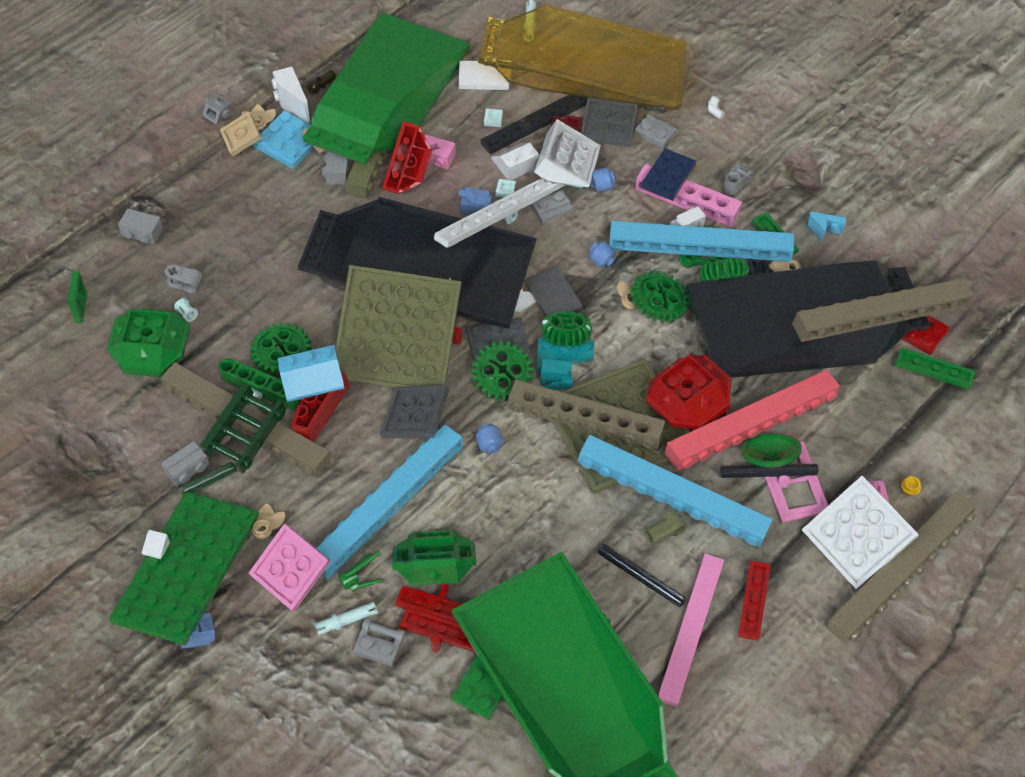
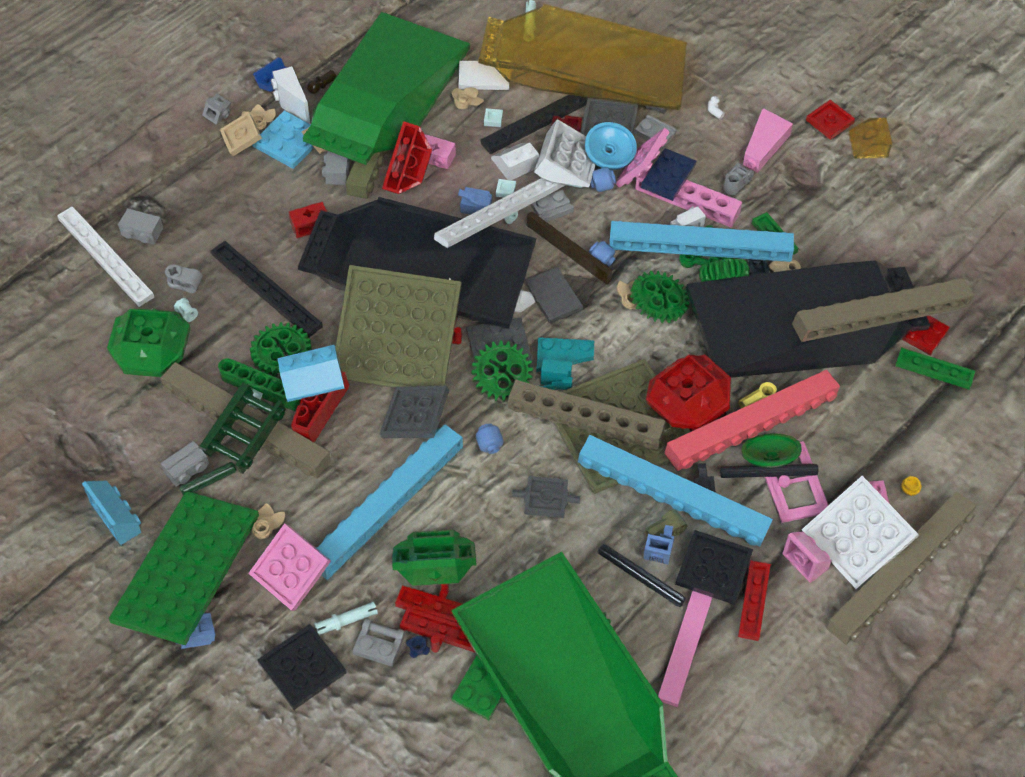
green plate [68,271,87,323] -> none
white slope [142,530,170,559] -> none
green plant [338,551,382,592] -> none
green gear [541,310,592,348] -> none
medium azure slope [807,211,846,241] -> none
none -> white plate [57,207,154,307]
none -> medium azure slope [82,481,141,546]
none -> black plate [211,241,323,338]
none -> blue bracket [253,57,295,92]
none -> black plate [257,624,347,710]
none -> red brick [289,202,327,238]
none -> dark blue plate [406,636,430,658]
none -> tan plate [452,87,484,109]
none -> dark grey plate [512,476,581,518]
none -> dark brown tile [527,211,612,285]
none -> medium azure dish [585,122,637,170]
none -> bright pink plate [616,127,670,188]
none -> medium blue piece [644,525,674,565]
none -> black plate [675,530,753,605]
none -> black plate [694,463,716,493]
none -> light yellow piece [738,382,777,409]
none -> bright pink slope [743,108,793,173]
none -> bright pink slope [783,531,832,583]
none -> red plate [806,100,855,140]
none -> clear yellow slope [849,118,892,159]

